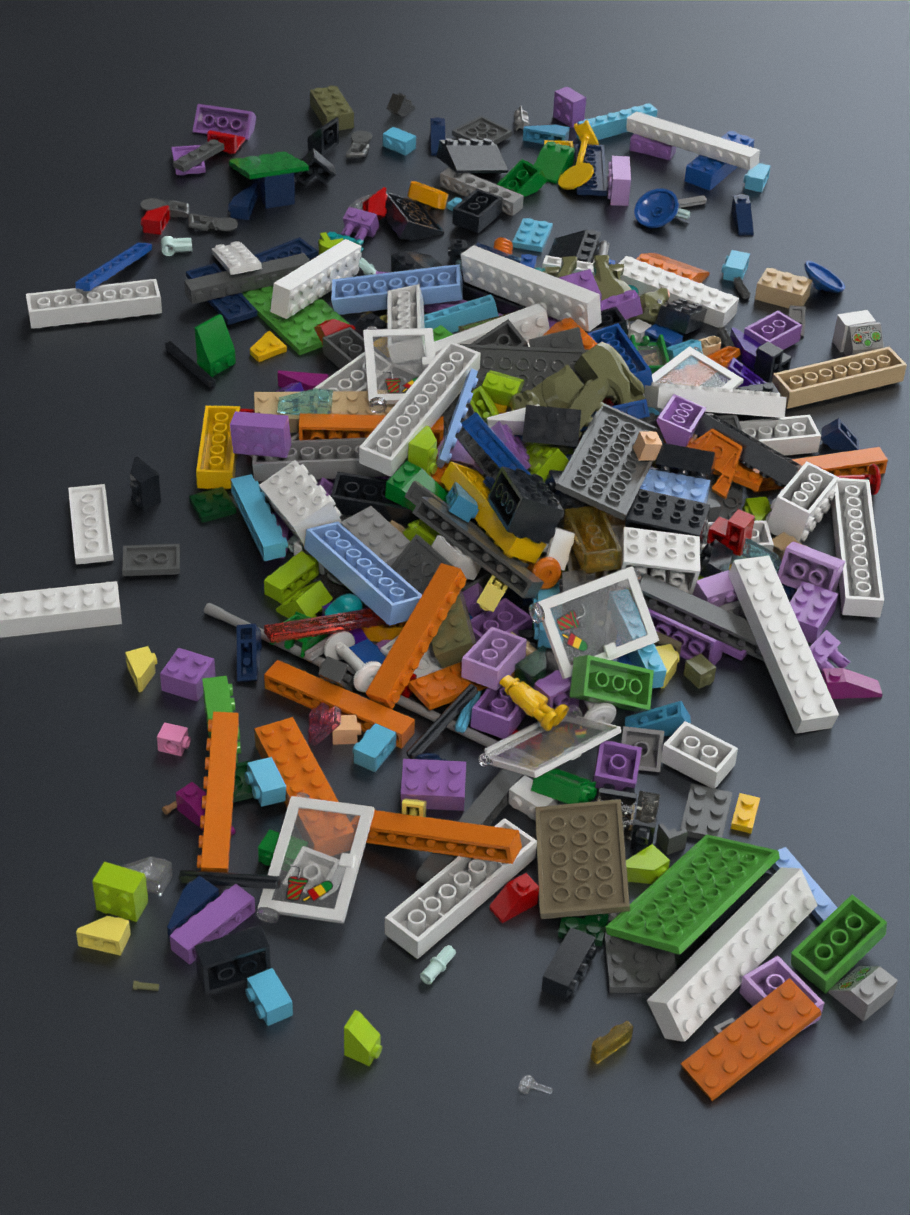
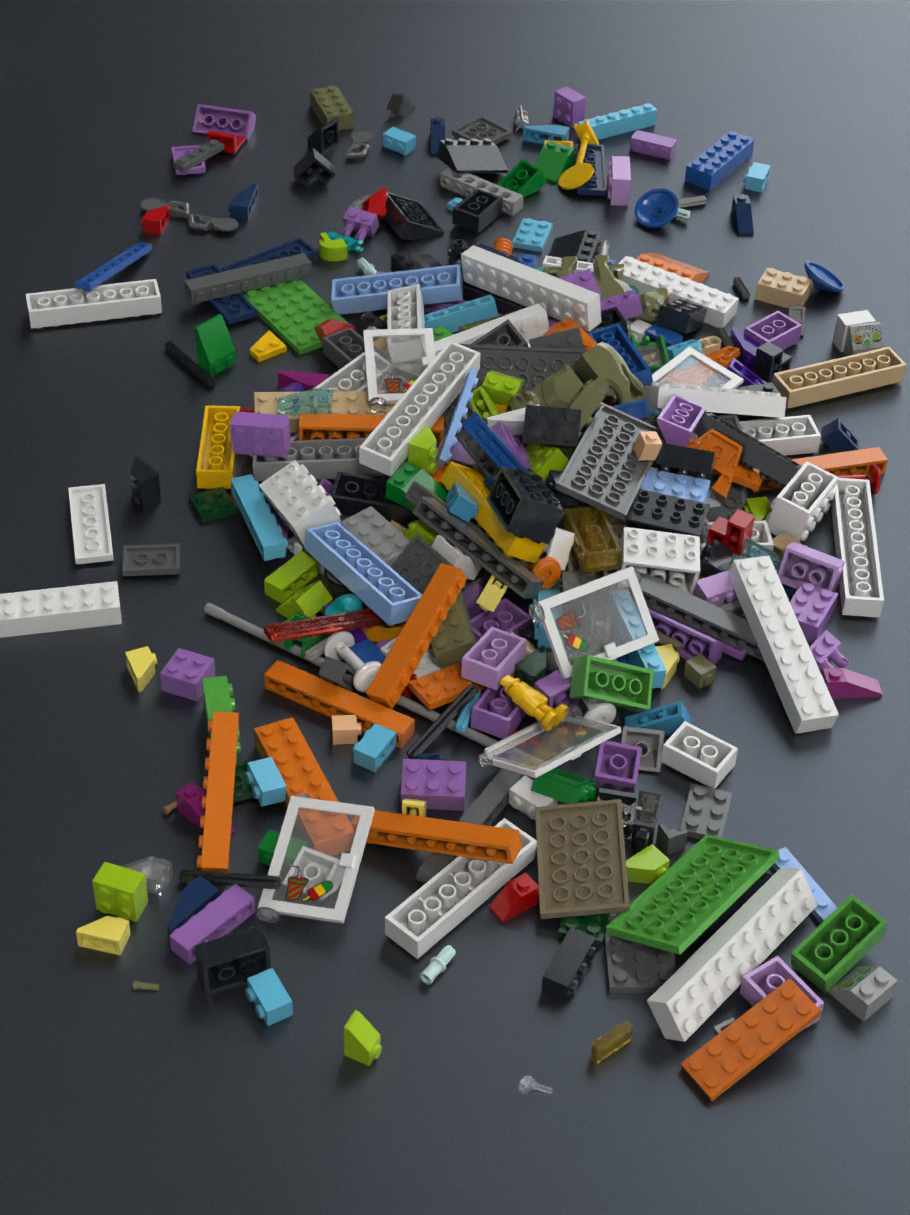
bright pink brick [157,722,191,756] -> none
light aqua piece [161,236,192,256] -> none
white plate [211,241,262,275] -> none
piece [229,152,309,209] -> none
dark blue slope [237,623,262,682] -> none
white brick [270,239,361,319] -> none
clear pink plate [308,702,341,746] -> none
light orange beam [407,181,449,209] -> none
white brick [626,111,760,170] -> none
medium azure brick [721,250,750,281] -> none
yellow plate [730,793,760,834] -> none

